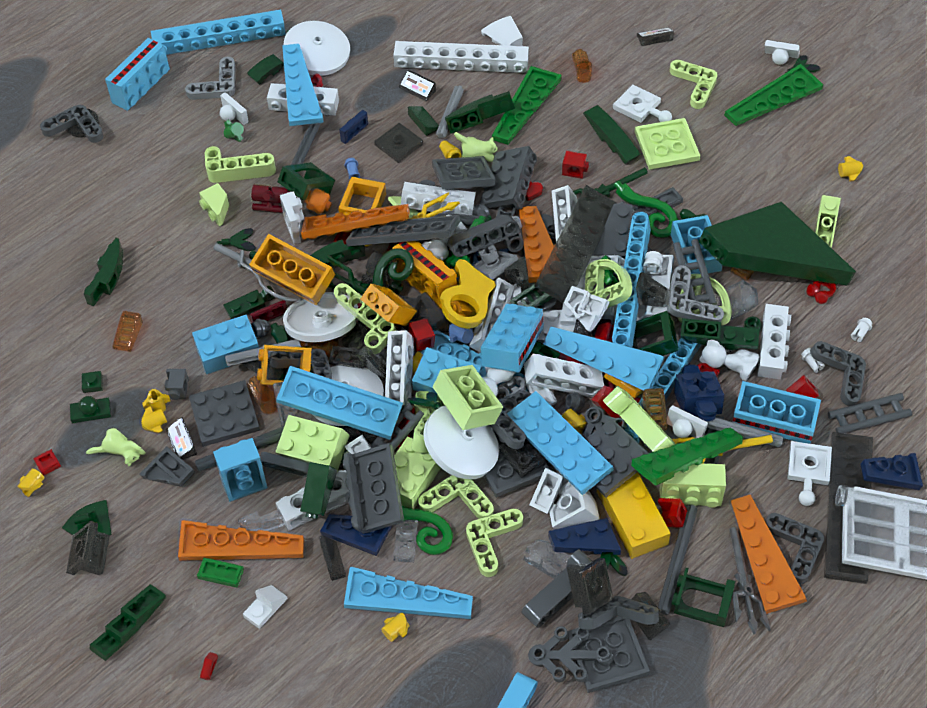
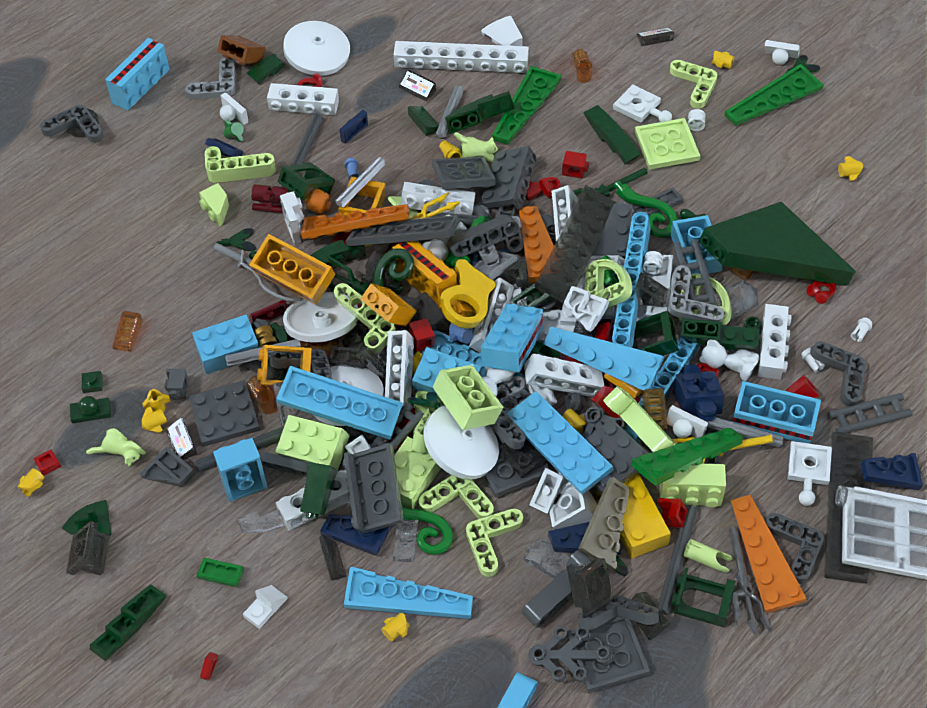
dark green slope [83,237,123,307] -> none
medium azure brick [151,10,286,55] -> none
orange wing [178,520,304,561] -> none
dark green plate [223,286,275,320] -> none
medium azure wing [282,44,324,126] -> none
clear smoke plate [374,123,423,163] -> none
yellowish green slope [815,195,841,248] -> none
none -> dark blue plate [205,138,244,157]
none -> dark orange brick [217,35,266,65]
none -> pearl gold wheel [254,325,277,348]
none -> light grey axle [336,157,385,208]
none -> red tile [538,177,561,199]
none -> dark tan wing [578,477,630,571]
none -> yellowish green piece [684,539,733,573]
none -> white wheel [688,109,706,131]
none -> yellow piece [712,50,734,69]

